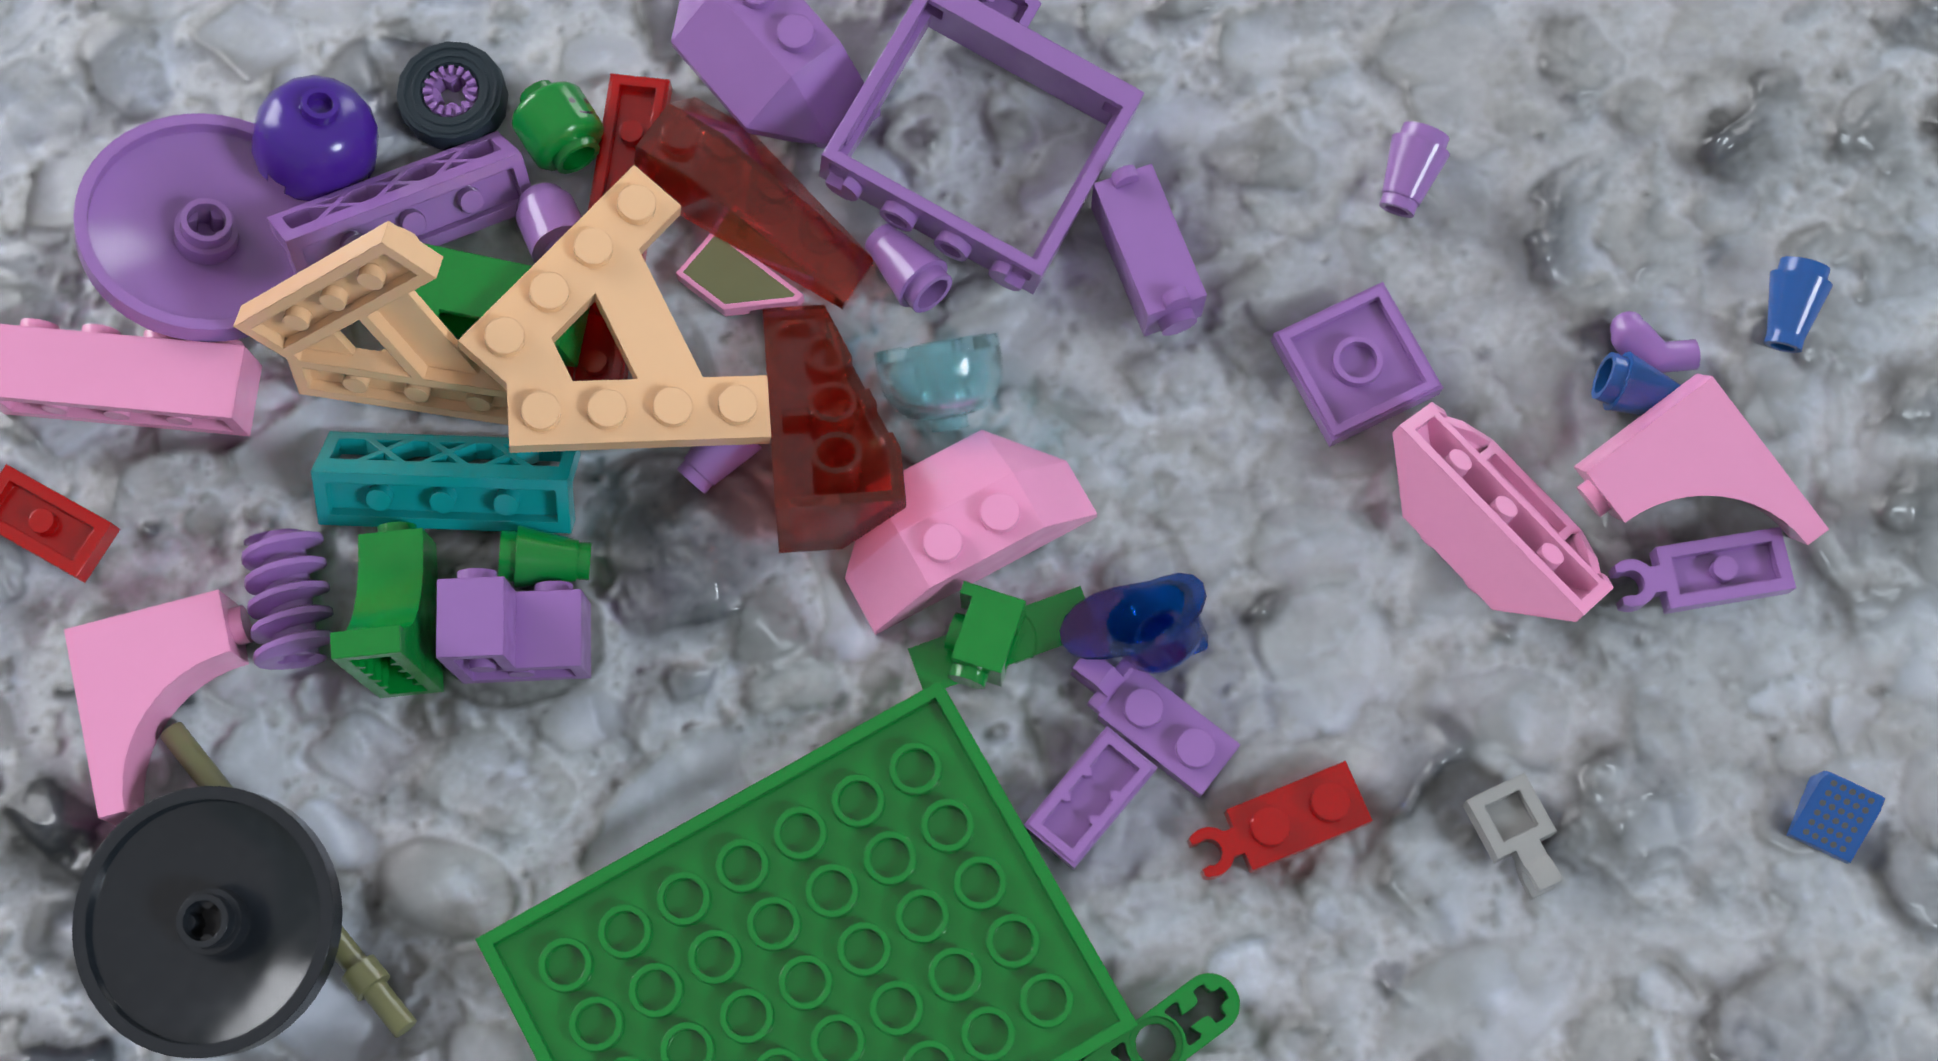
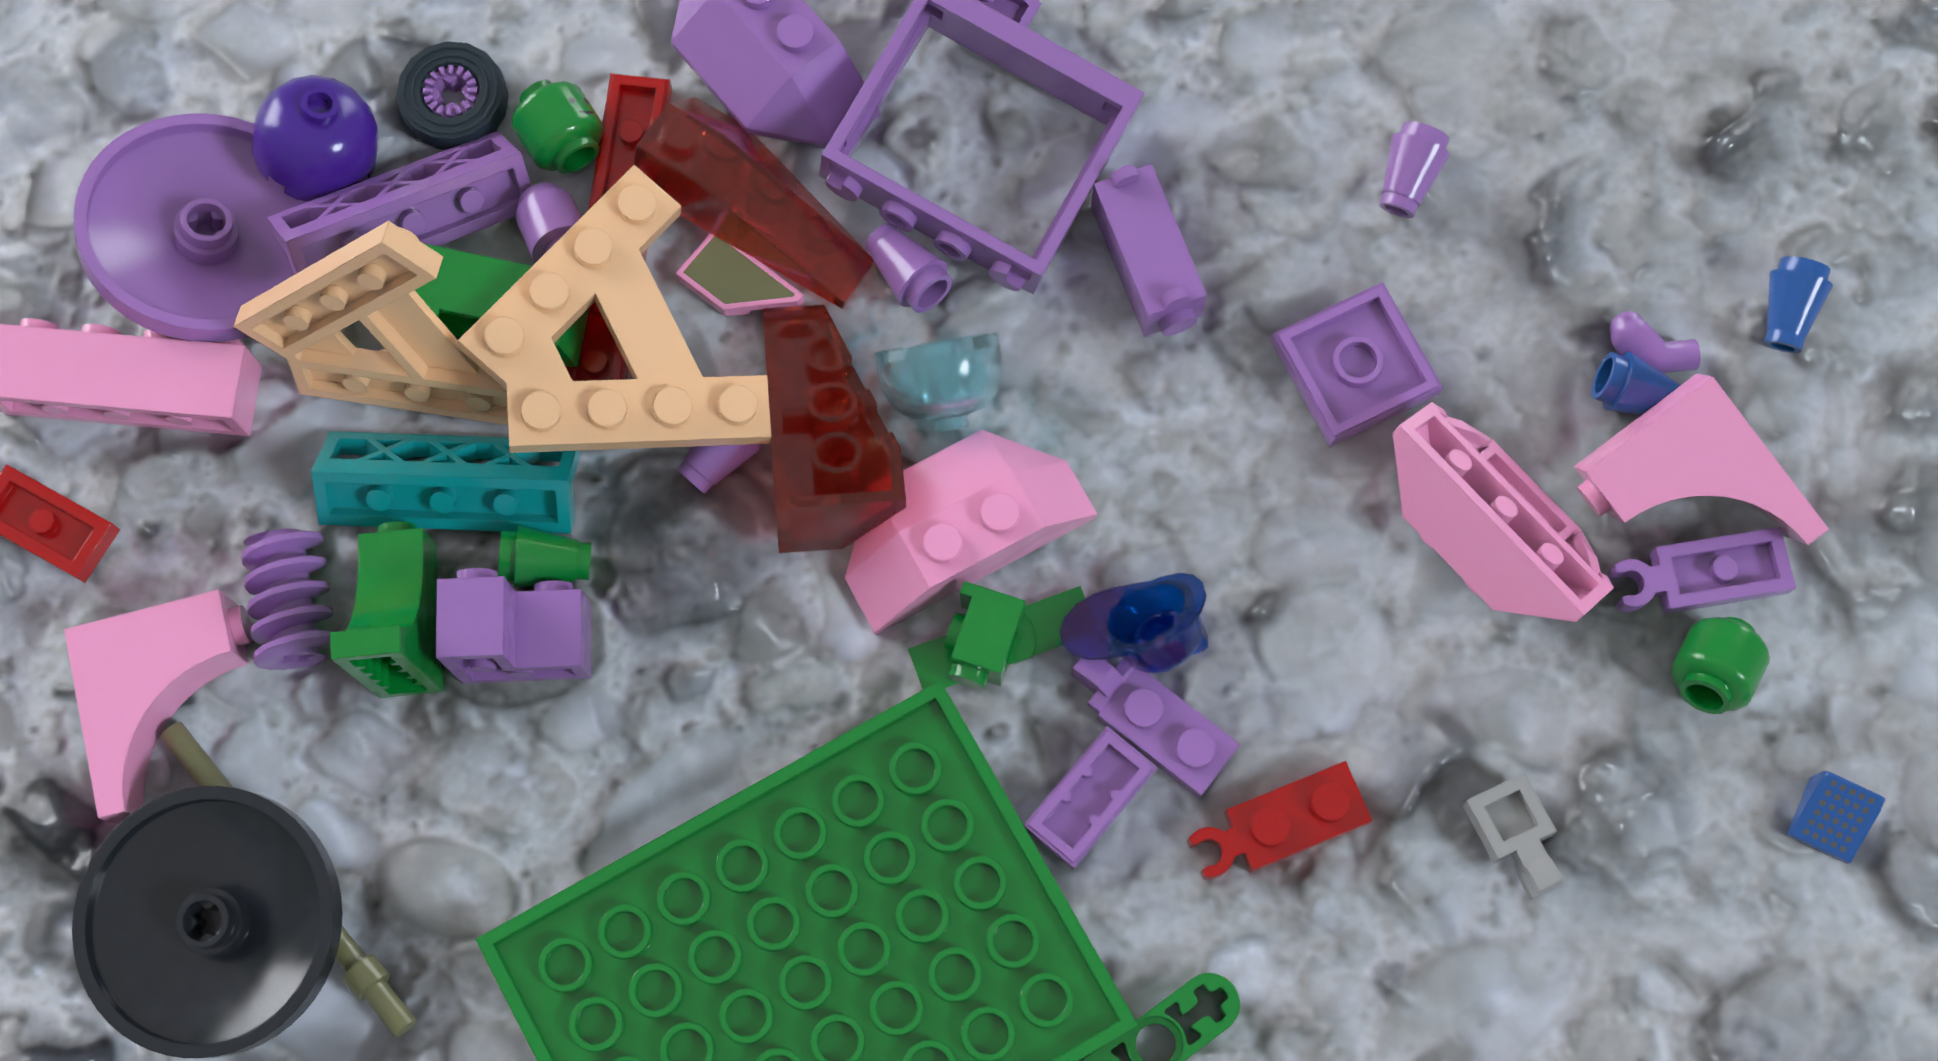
none -> green head [1671,617,1770,714]

